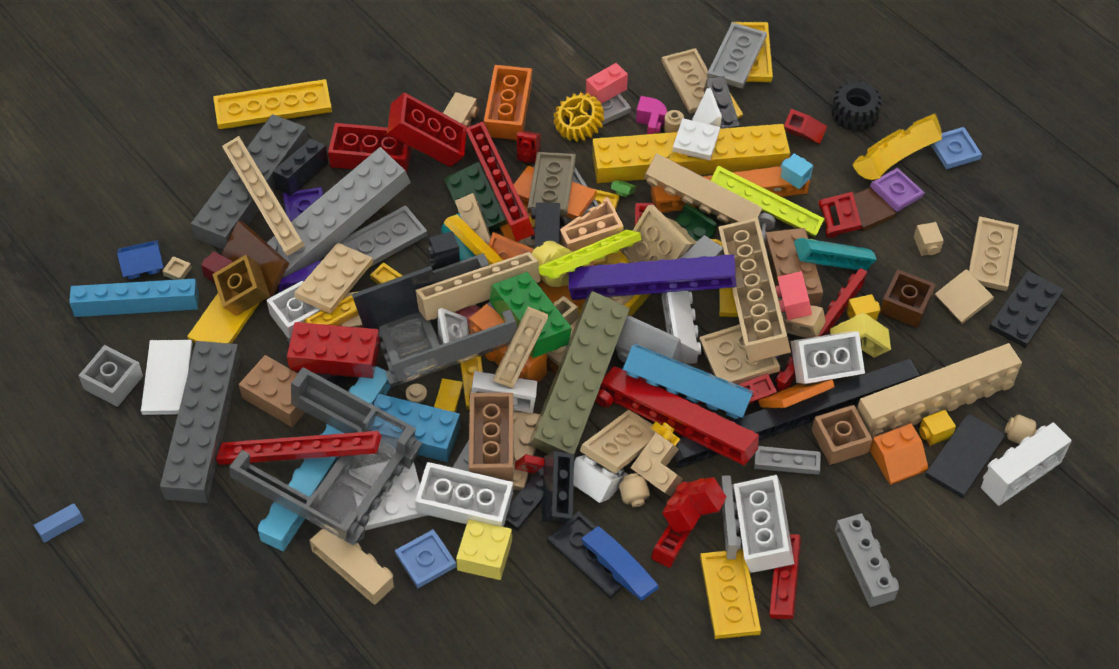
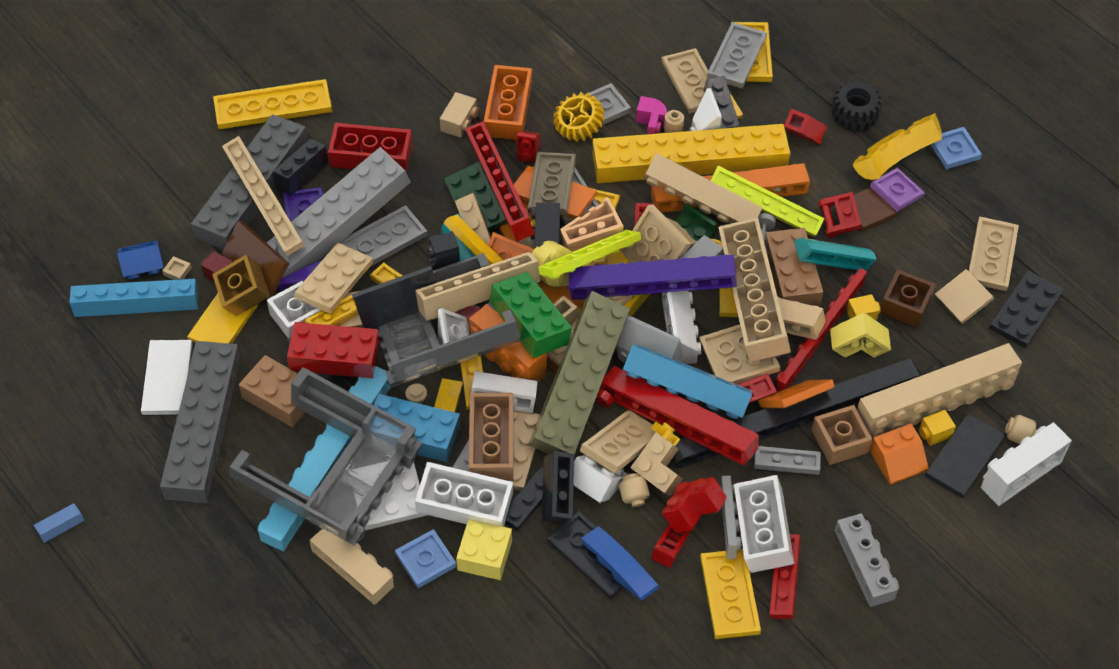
light grey brick [78,345,143,407] -> none
red plate [216,431,382,465] -> none
red brick [387,92,467,167] -> none
tan tile [493,307,548,388] -> none
red tile [515,454,544,474] -> none
coral brick [586,63,628,104] -> none
bright green plate [611,180,636,197] -> none
white plate [672,119,720,160] -> none
coral brick [775,271,812,320] -> none
medium azure brick [780,154,813,189] -> none
white brick [790,331,865,384] -> none
tan brick [914,222,944,256] -> none

